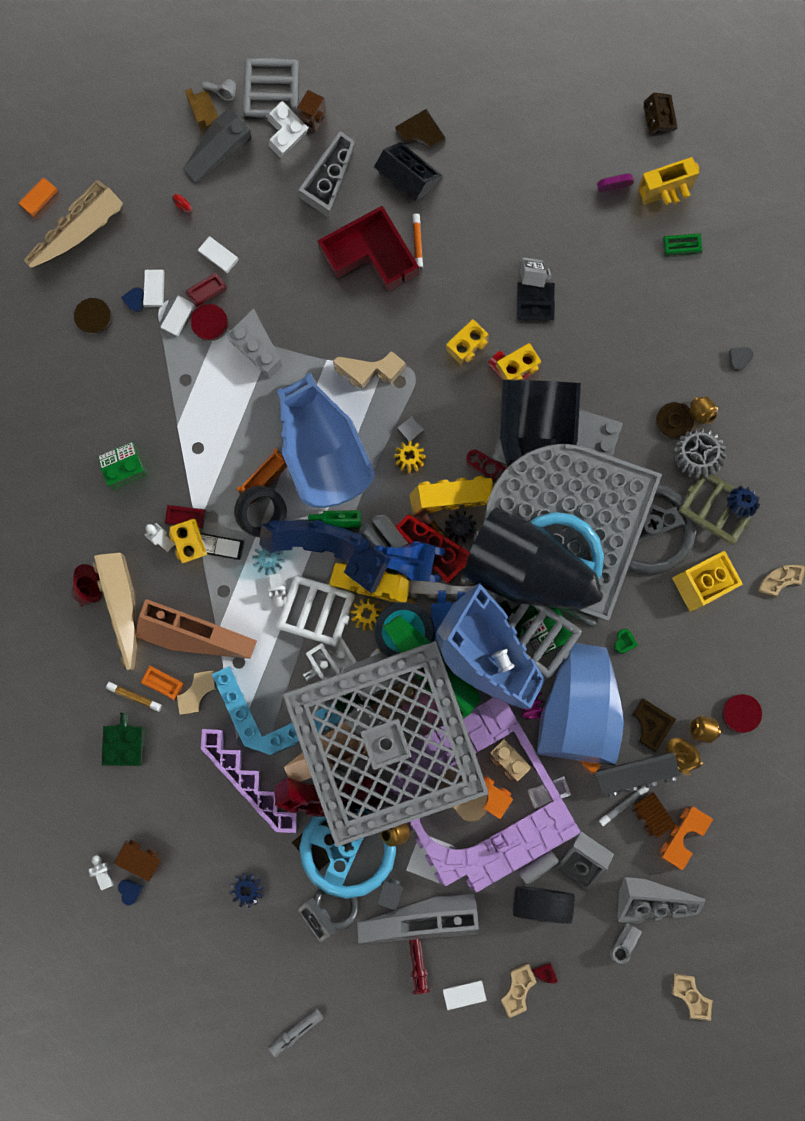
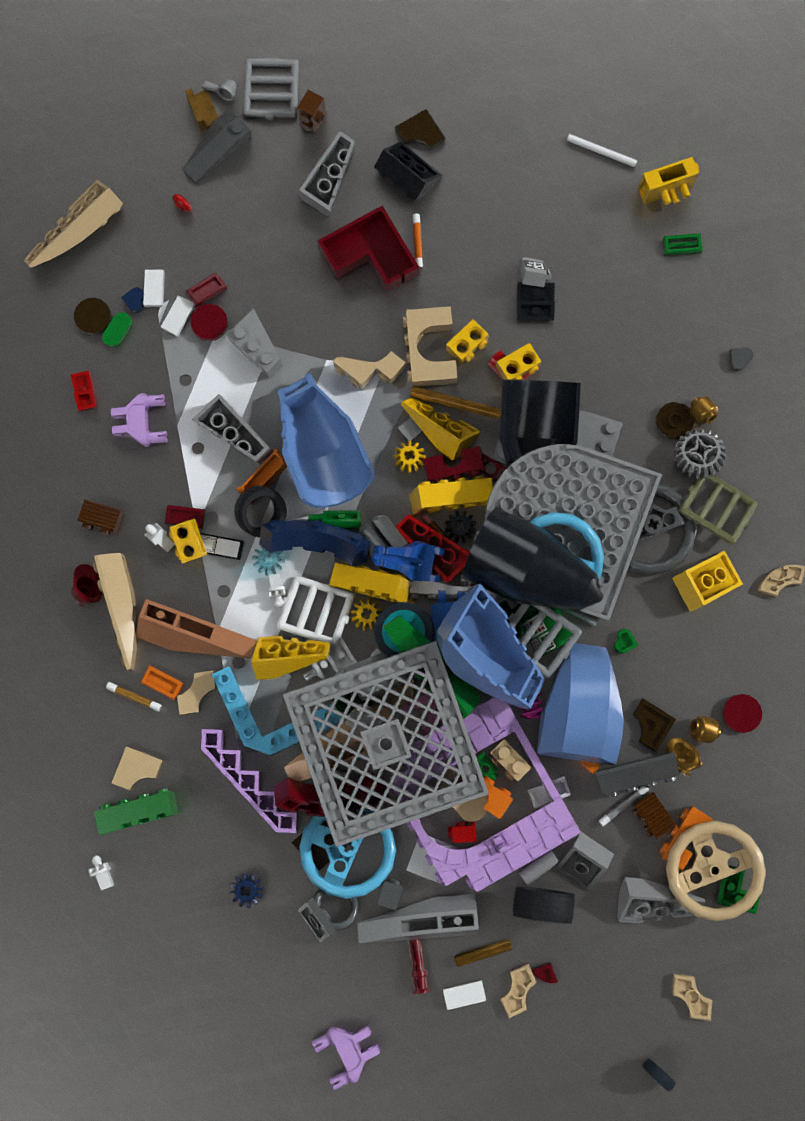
orange tile [18,177,58,217] -> none
green slope [98,441,147,491] -> none
dark green plate [101,713,145,766] -> none
reddish brown brick [114,839,161,882] -> none
dark blue tile [118,879,143,905] -> none
white tile [198,236,239,273] -> none
white brick [268,101,308,159] -> none
light grey pin [268,1009,324,1058] -> none
dark blue plate [344,548,391,593] -> none
pearl gold head [380,823,410,847] -> none
white bush [491,648,515,674] -> none
magenta tile [597,174,634,192] -> none
light grey piece [609,923,642,964] -> none
dark brown bracket [643,93,677,135] -> none
dark blue gear [726,485,760,519] -> none
none -> red slope [70,370,97,411]
none -> reddish brown brick [77,499,124,536]
none -> green wedge [94,788,179,835]
none -> green tile [103,312,132,348]
none -> lavender connector [111,393,168,447]
none -> tan tile [112,746,163,790]
none -> light grey wedge [191,394,273,464]
none -> yellow wedge [251,636,330,680]
none -> lavender connector [311,1025,380,1090]
none -> yellow wedge [401,397,481,460]
none -> tan arch [403,306,457,387]
none -> pearl gold axle [410,386,501,420]
none -> dark red arch [424,446,486,484]
none -> red brick [448,821,477,843]
none -> pearl gold axle [454,939,512,967]
none -> green brick [477,752,499,780]
none -> white bar [567,134,637,168]
none -> black bush [642,1058,676,1092]
none -> tan piece [666,821,766,921]
none -> green brick [716,865,761,914]

